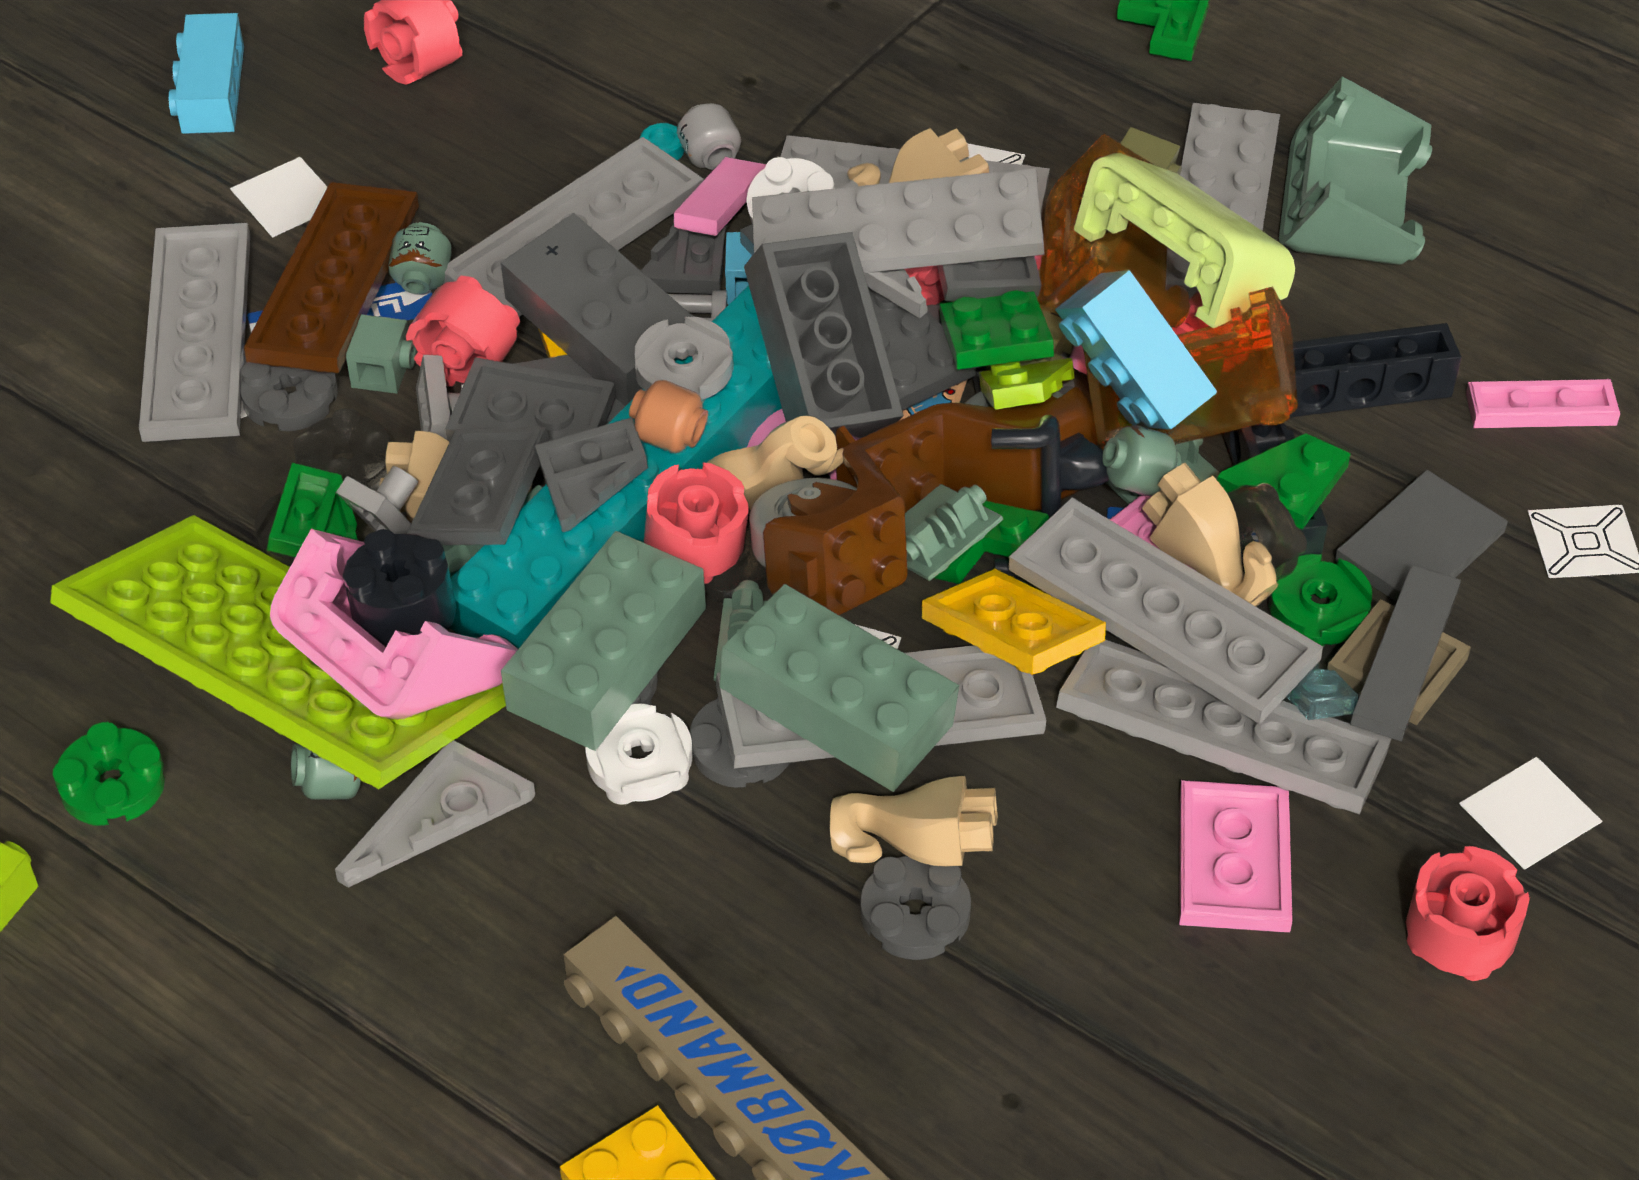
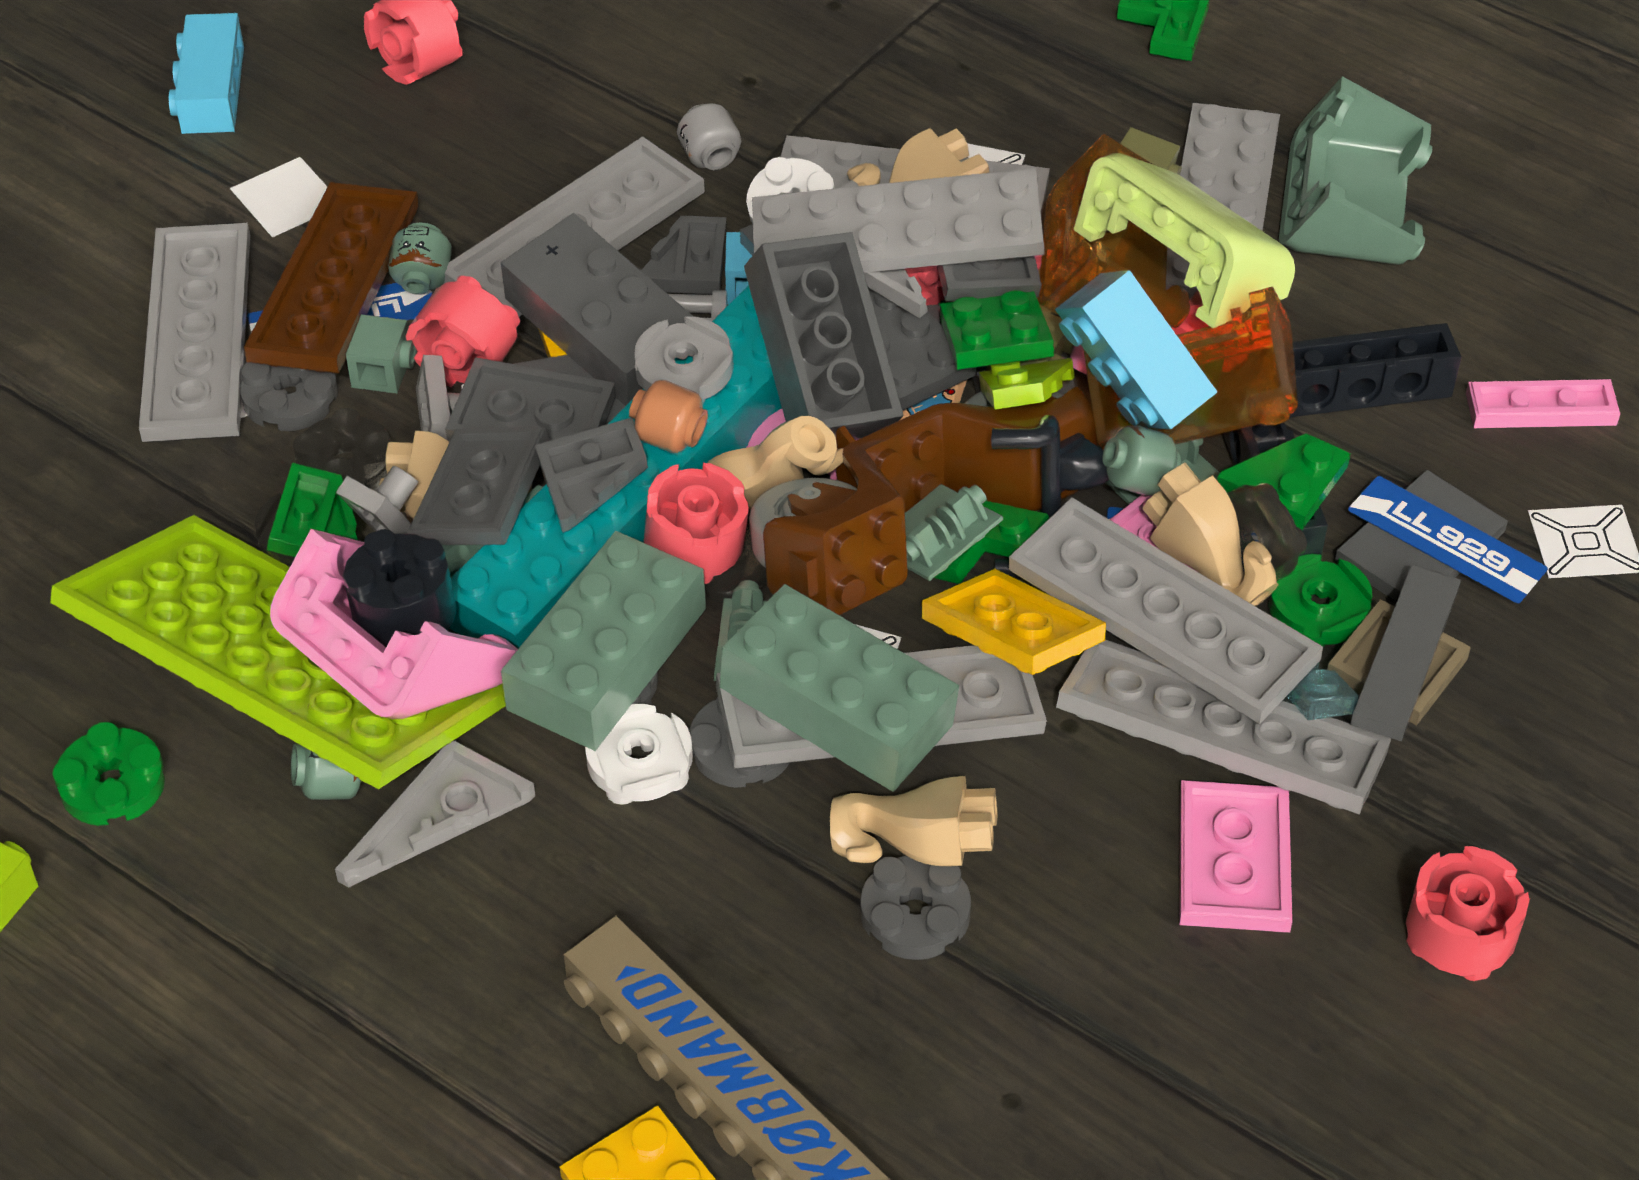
teal tile [640,123,684,160] -> none
bright pink tile [674,157,766,236] -> none
white sticker [1459,757,1603,870] -> none
none -> blue sticker [1348,476,1548,603]

